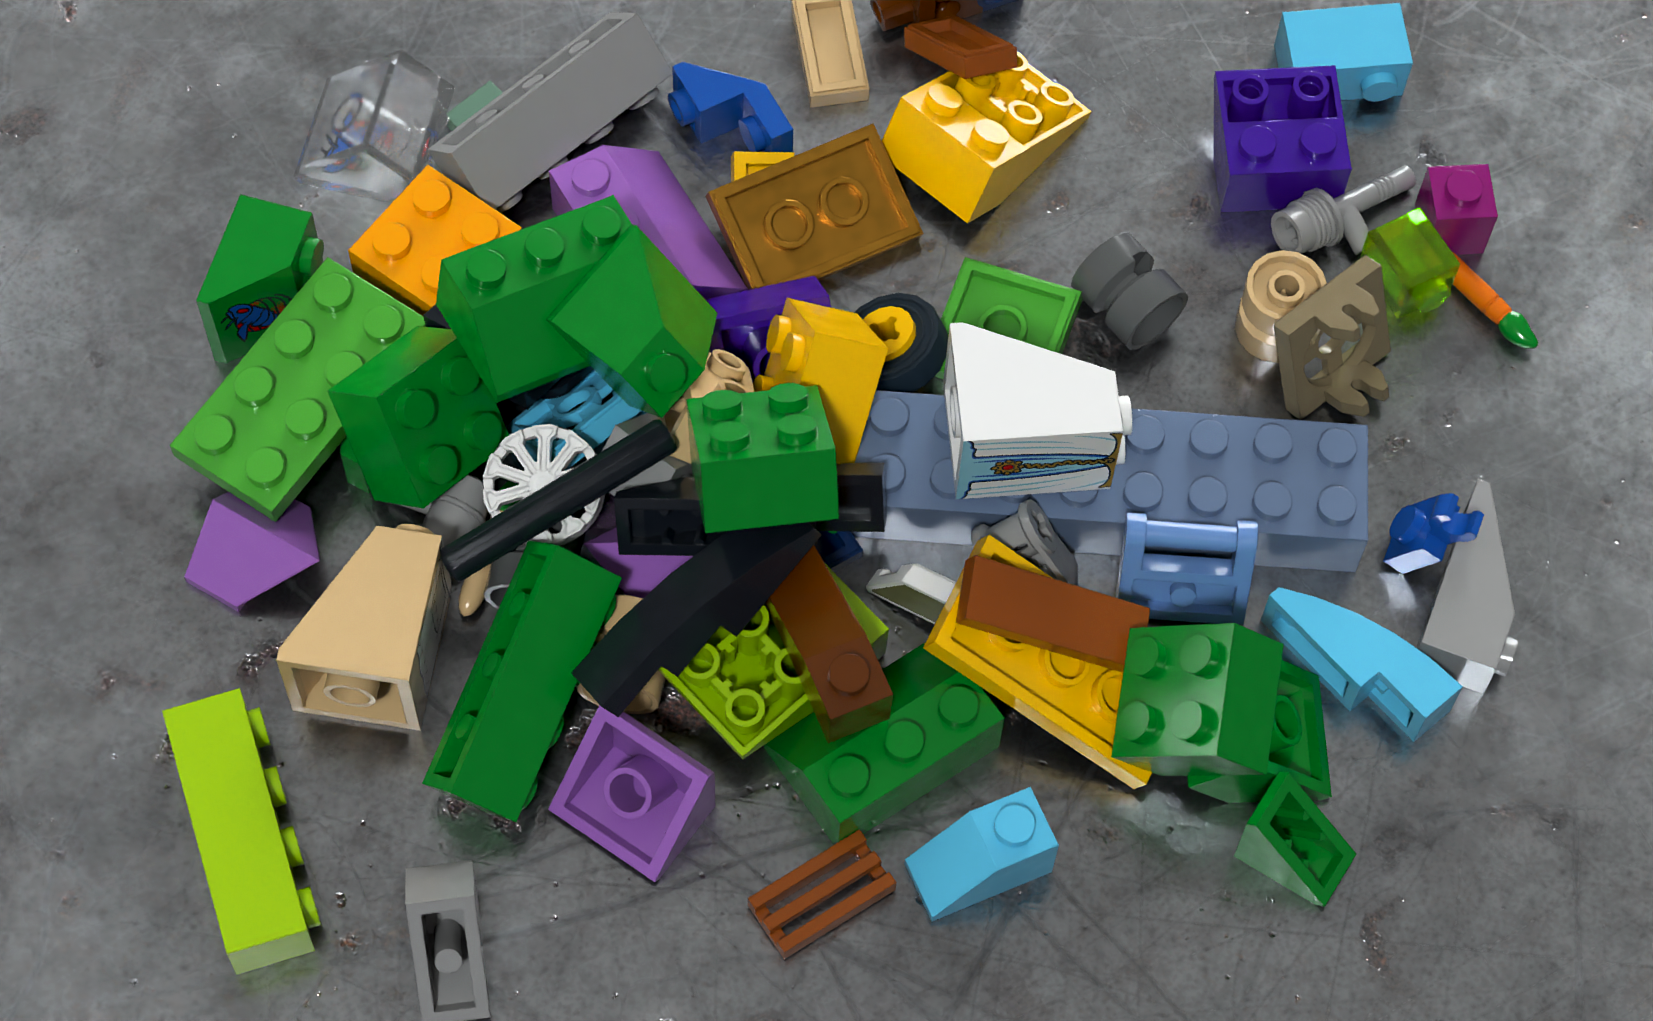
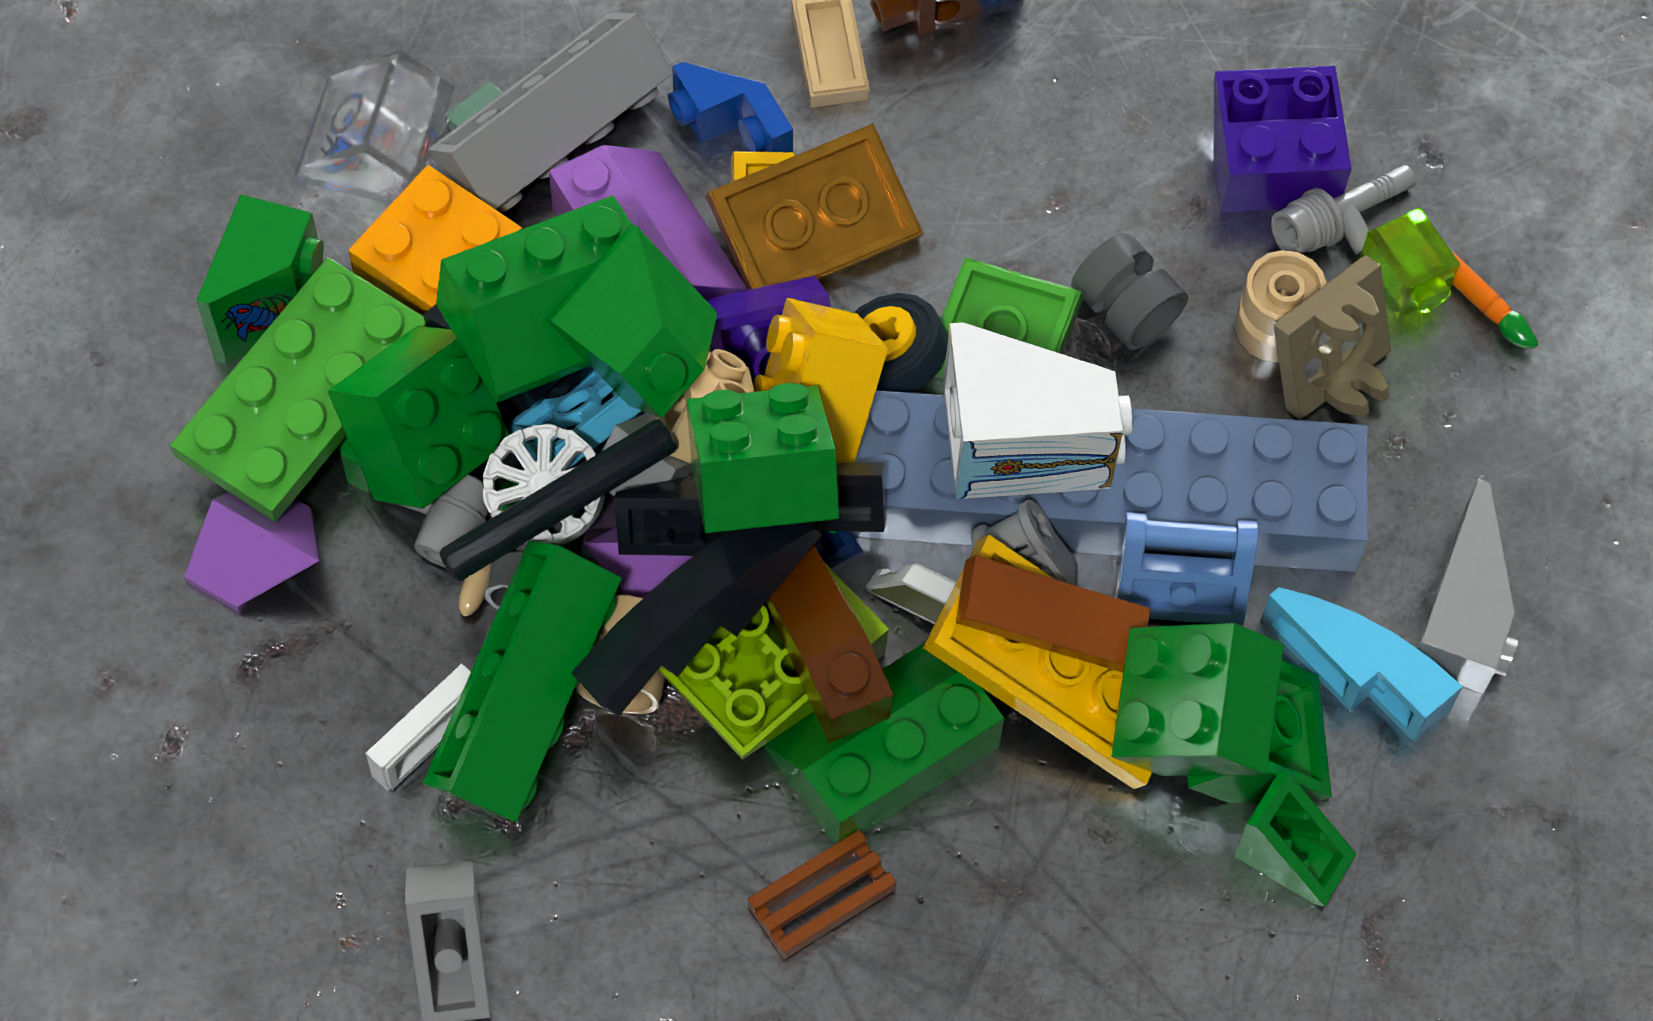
lime brick [162,688,321,975] -> none
tan slope [276,524,452,731] -> none
medium lavender slope [548,705,716,882] -> none
yellow slope [882,52,1092,224] -> none
dark orange tile [904,15,1017,79] -> none
medium azure slope [904,787,1059,922] -> none
medium azure brick [1274,3,1413,102] -> none
blue plate [1383,493,1484,574] -> none
magenta brick [1415,164,1498,257] -> none
none -> white tile [366,664,471,791]

